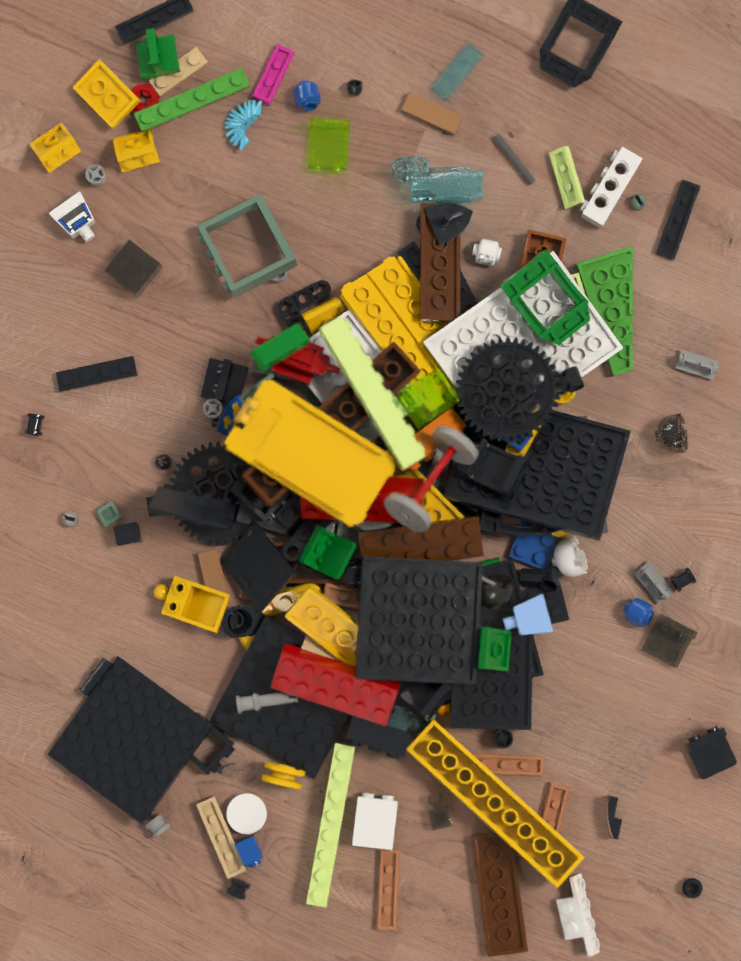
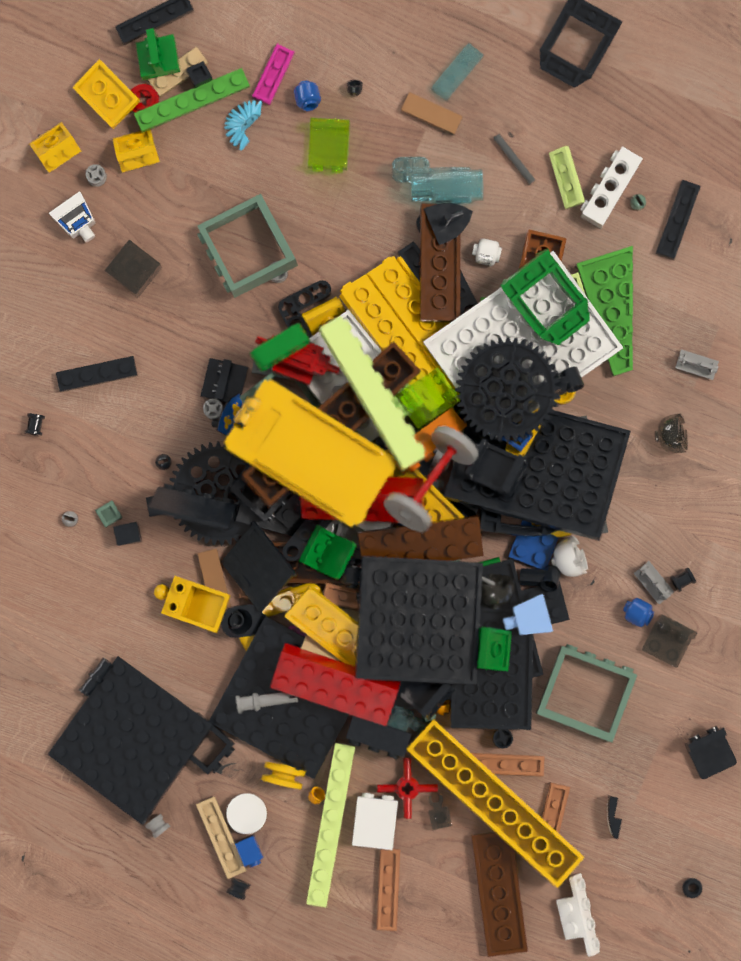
none -> black tile [186,61,212,88]
none -> light orange hinge [308,786,326,804]
none -> red bar [377,758,438,819]
none -> sand green window [535,644,637,743]

